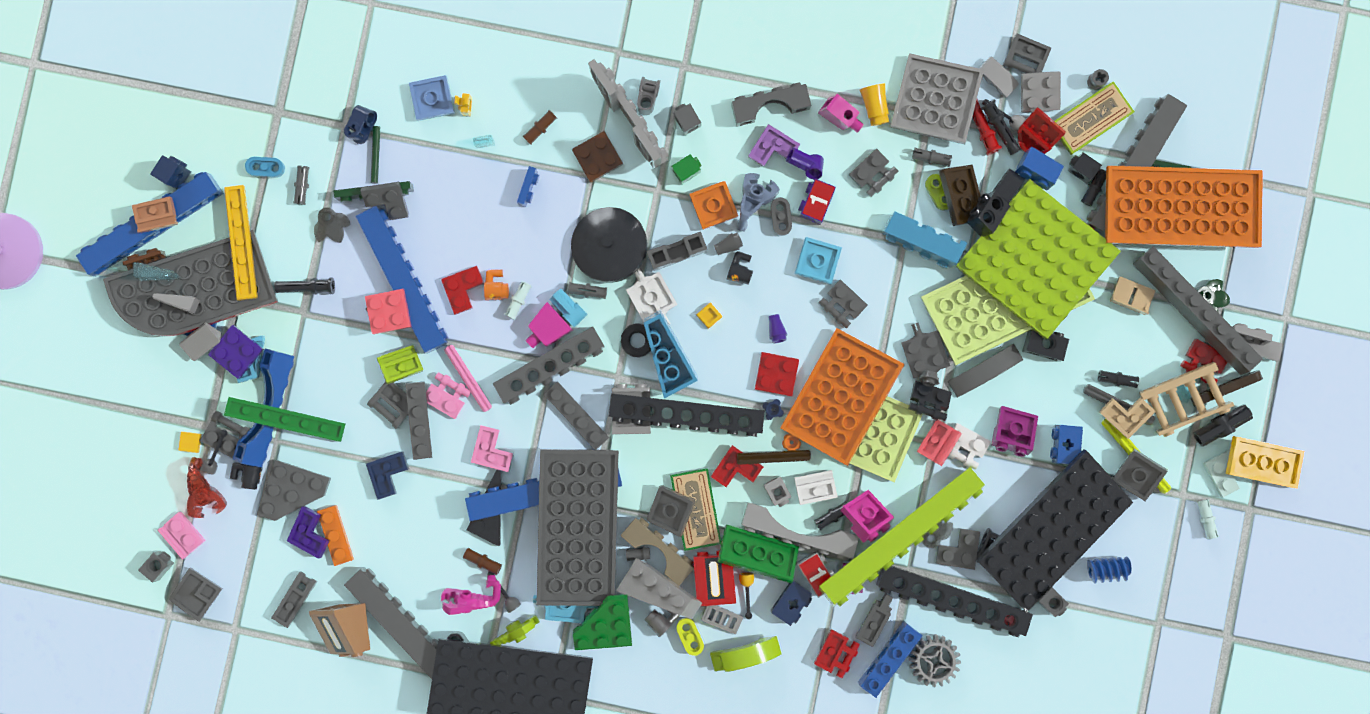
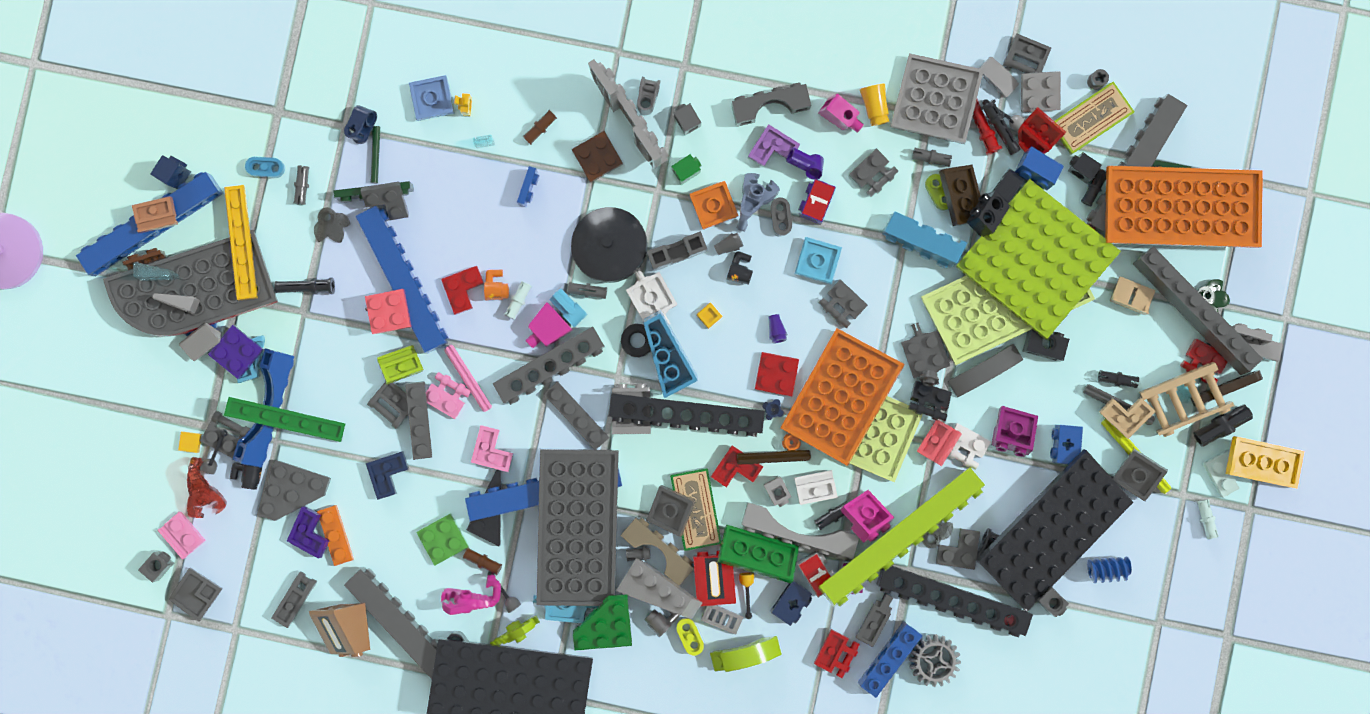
none -> bright green plate [416,513,469,566]

